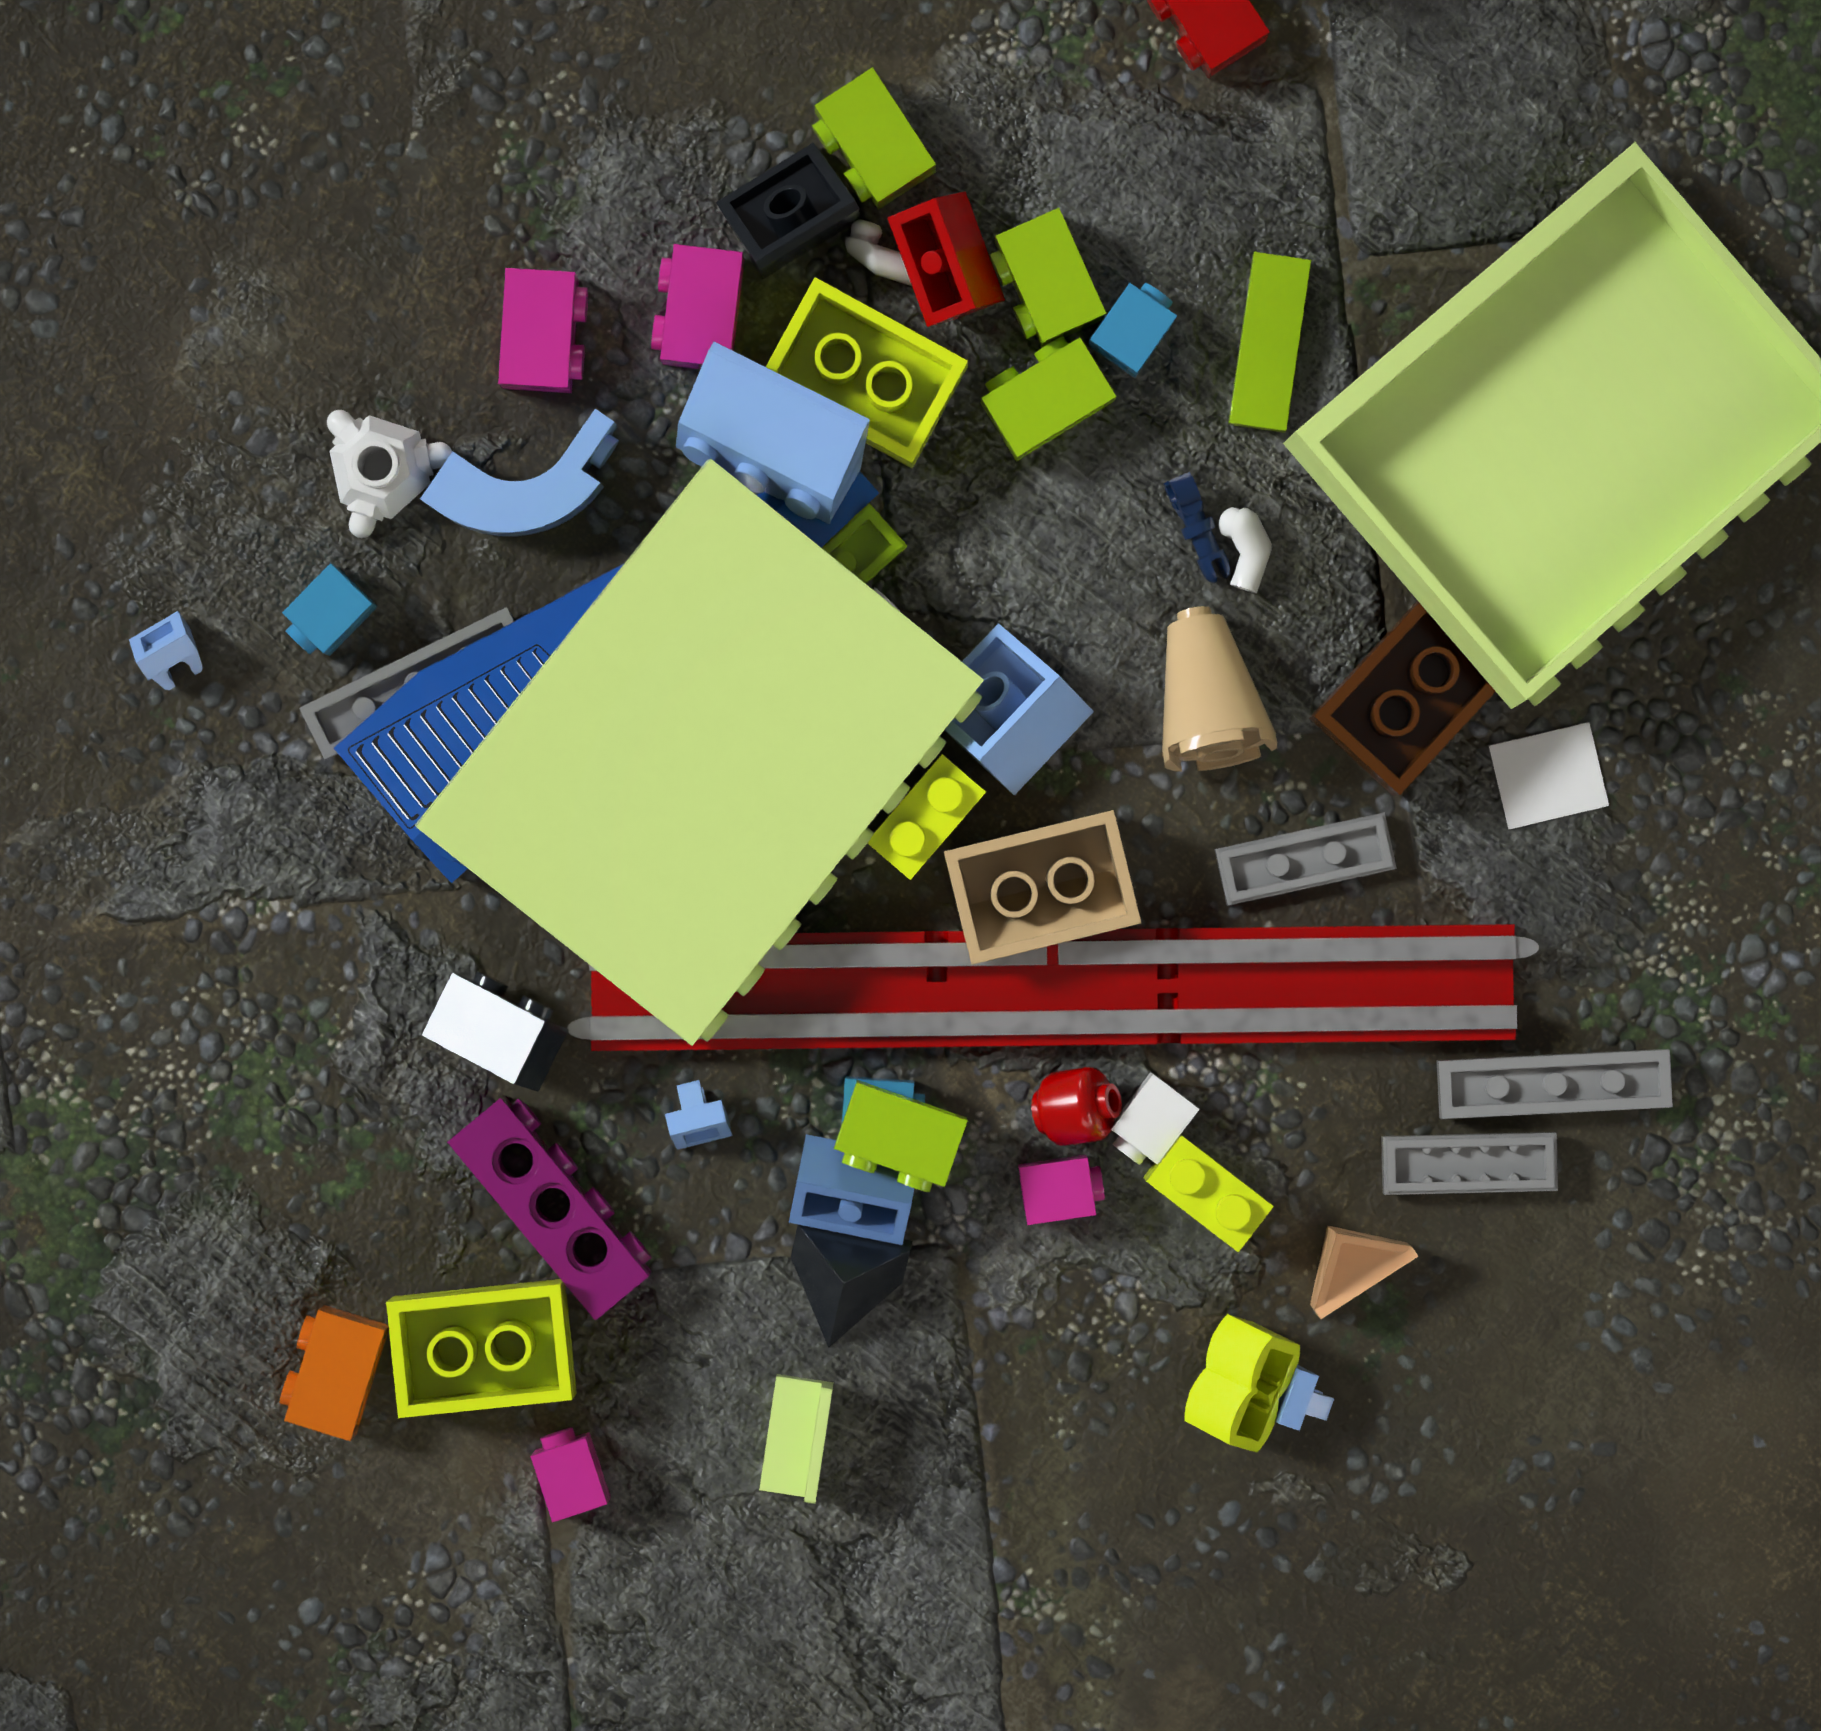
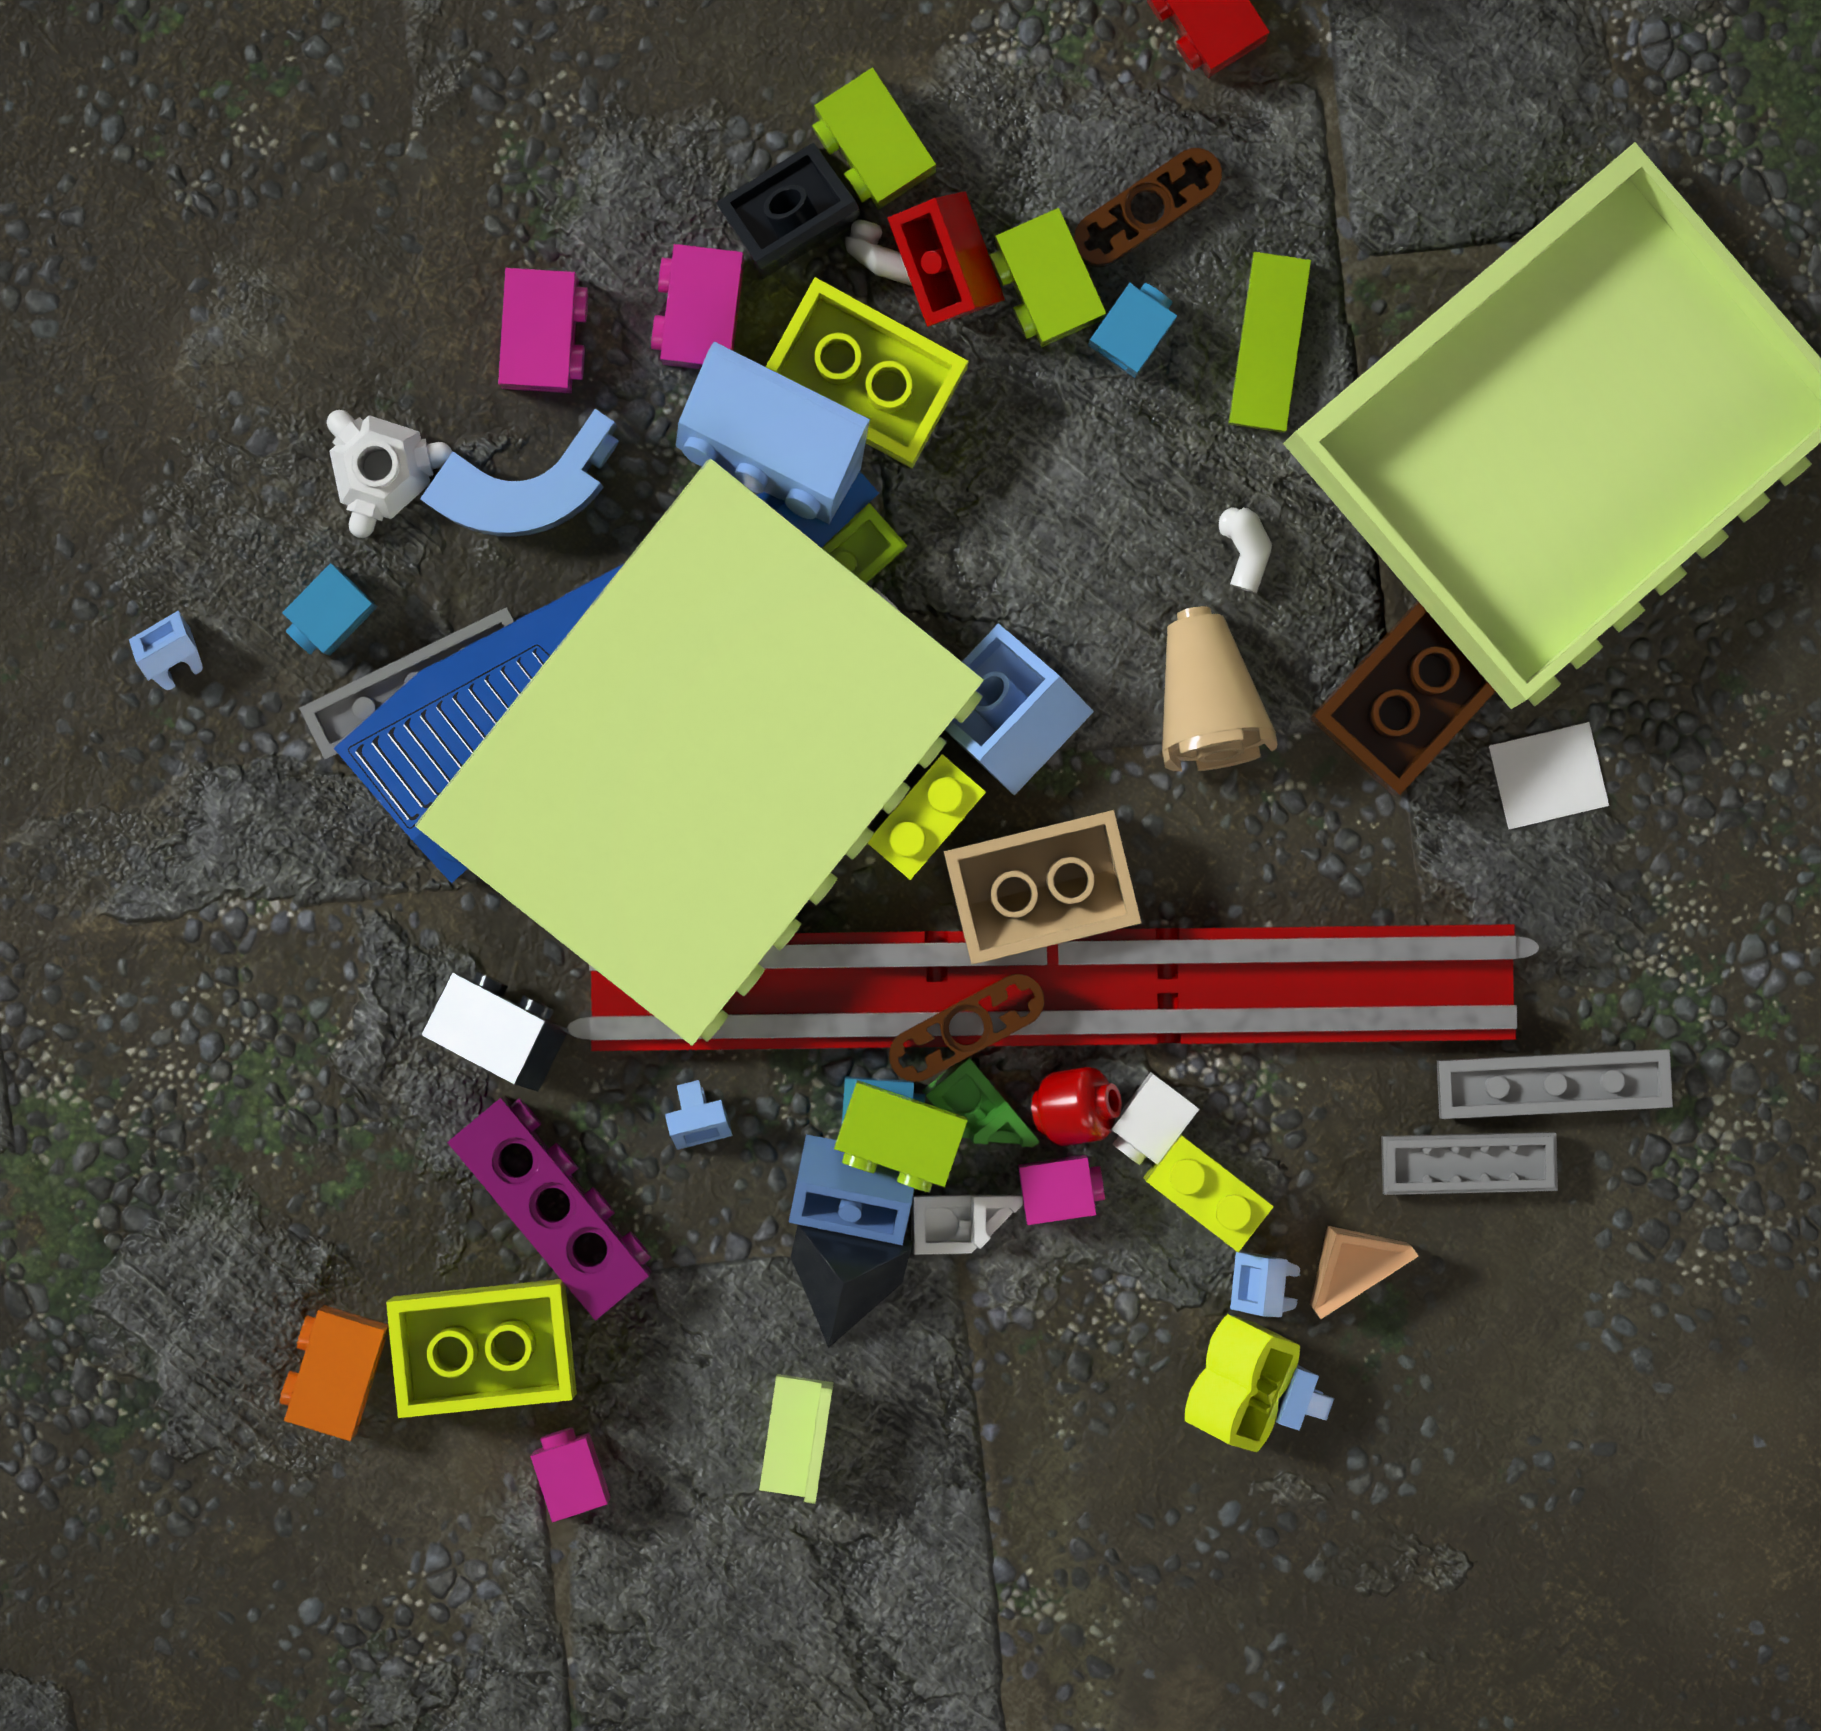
lime brick [980,336,1117,462] -> none
dark blue piece [1163,472,1231,584] -> none
light grey tile [1214,812,1397,905] -> none
none -> reddish brown beam [889,974,1044,1082]
none -> white slope [911,1195,1023,1255]
none -> bright green slope [922,1057,1040,1147]
none -> reddish brown beam [1074,148,1222,268]
none -> light blue tile [1230,1252,1300,1317]

